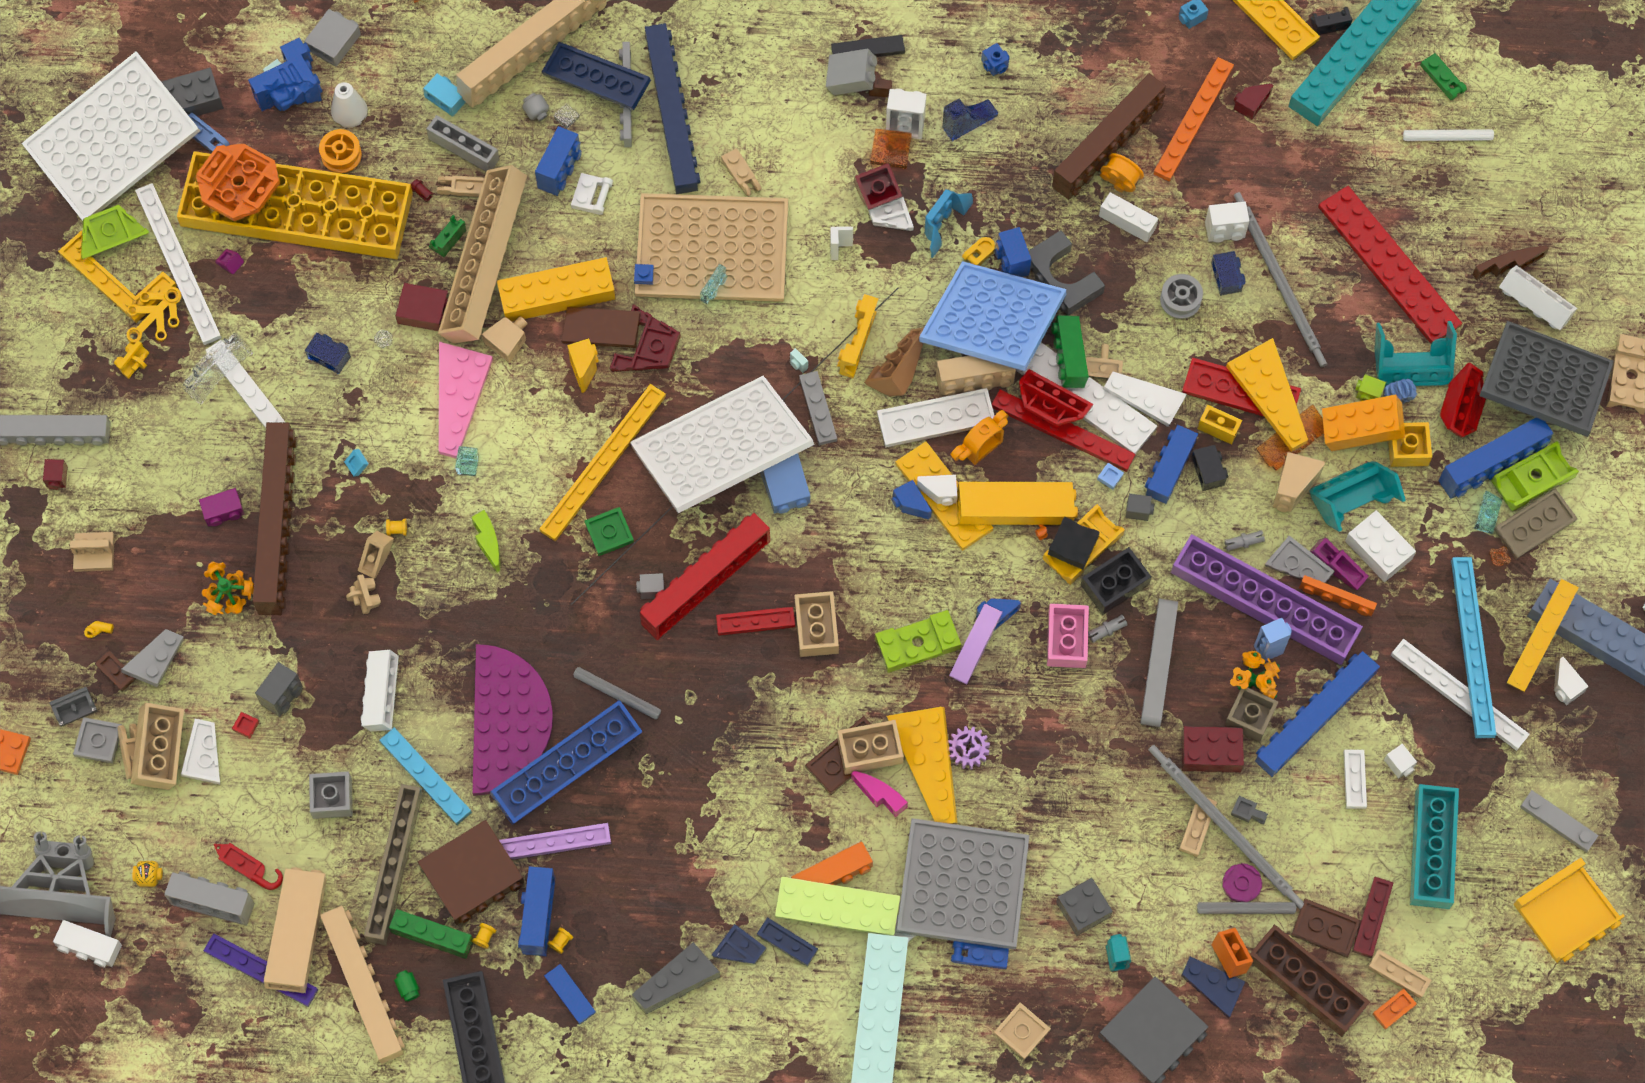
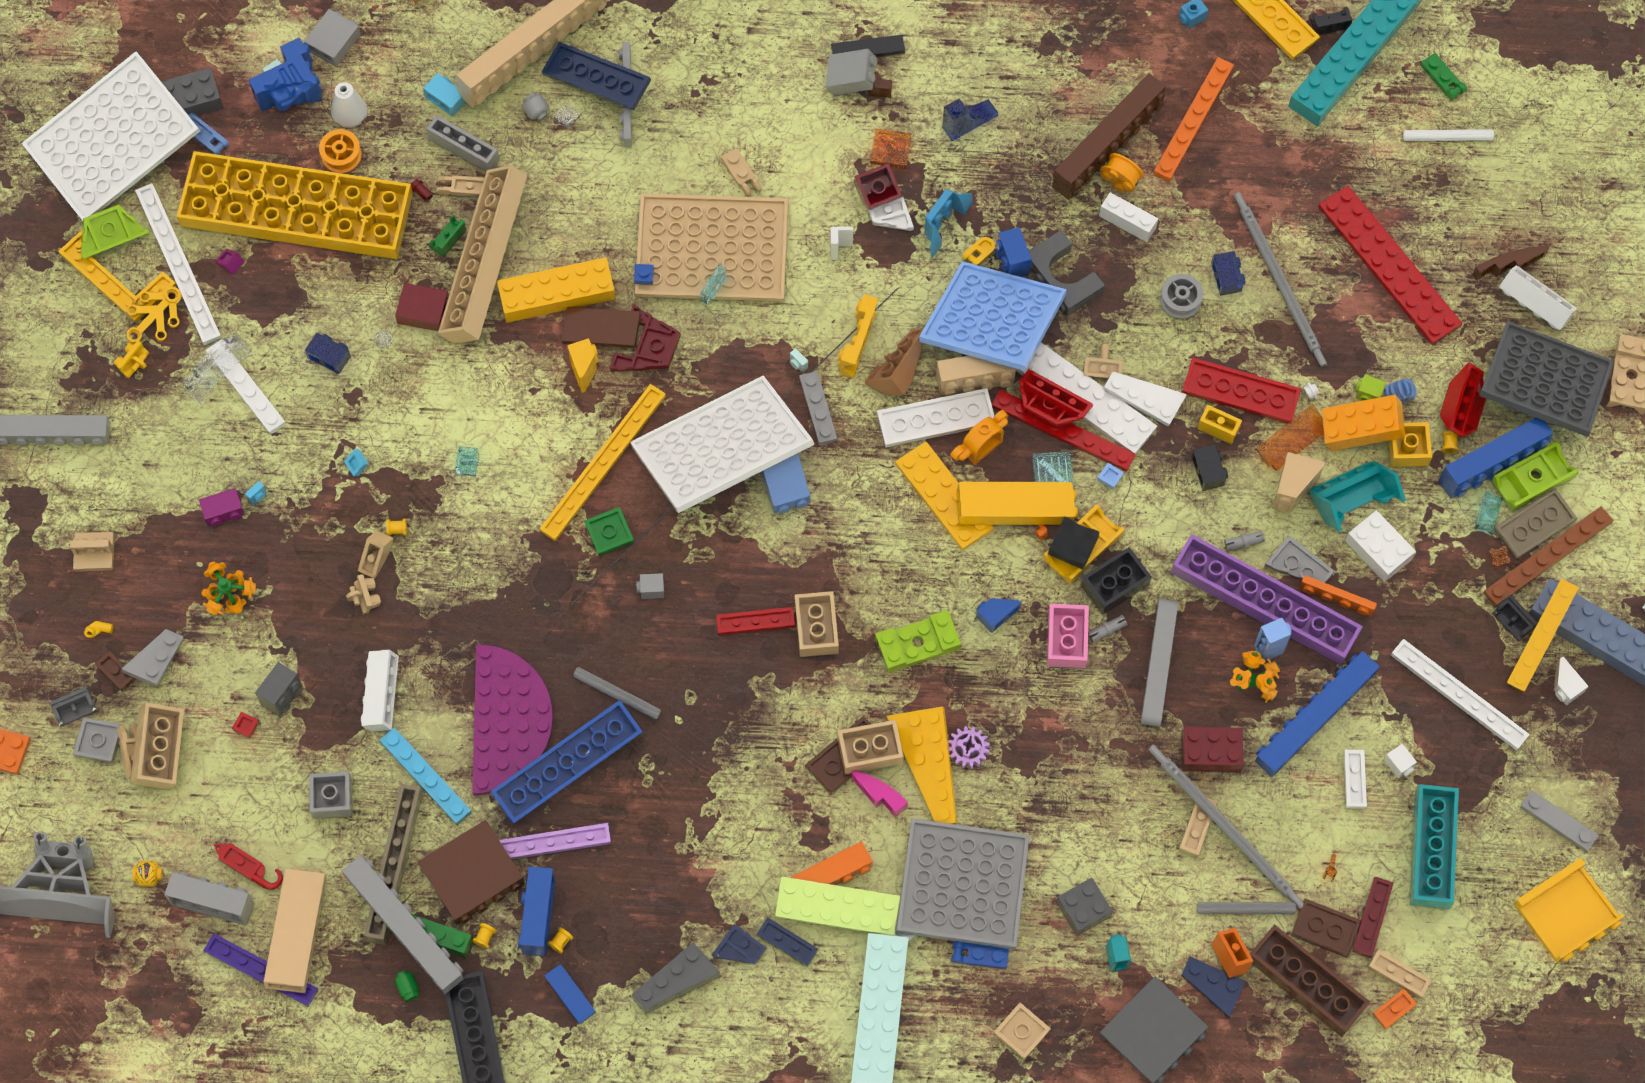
dark red brick [43,459,68,490] -> none
white brick [53,920,122,968] -> none
white wing [181,719,220,784] -> none
orange piece [196,144,280,221] -> none
reddish brown brick [253,422,297,615] -> none
tan brick [320,905,405,1064] -> none
bright pink wing [439,342,493,459] -> none
lime slope [471,510,500,572] -> none
tan torso [482,317,527,363] -> none
blue brick [535,126,582,196] -> none
white plate [571,173,613,215] -> none
red brick [640,513,770,641] -> none
dark blue brick [645,23,701,194] -> none
white brick [886,89,926,139] -> none
blue slope [891,480,932,519] -> none
white slope [917,475,957,506] -> none
lavender slope [949,604,1002,685] -> none
blue brick [981,43,1010,76] -> none
green brick [1051,315,1089,388] -> none
dark grey brick [1125,493,1155,521] -> none
blue brick [1145,425,1198,504] -> none
white brick [1205,202,1249,243] -> none
magenta tile [1222,863,1262,902] -> none
dark tan brick [1224,688,1278,742] -> none
yellow wing [1226,338,1308,452] -> none
dark grey plate [1231,796,1268,825] -> none
dark red slope [1233,83,1274,120] -> none
magenta slope [1310,537,1369,590] -> none
teal windscreen [1374,321,1457,387] -> none
medium azure plate [1451,557,1496,738] -> none
none -> medium azure plate [245,481,267,505]
none -> light grey brick [342,855,464,994]
none -> clear light blue tile [1032,452,1074,487]
none -> white plate [1303,382,1320,400]
none -> clear orange hand [1322,854,1337,882]
none -> yellow bush [1441,430,1459,454]
none -> dark orange plate [1483,506,1614,608]
none -> black hinge [1492,595,1538,642]

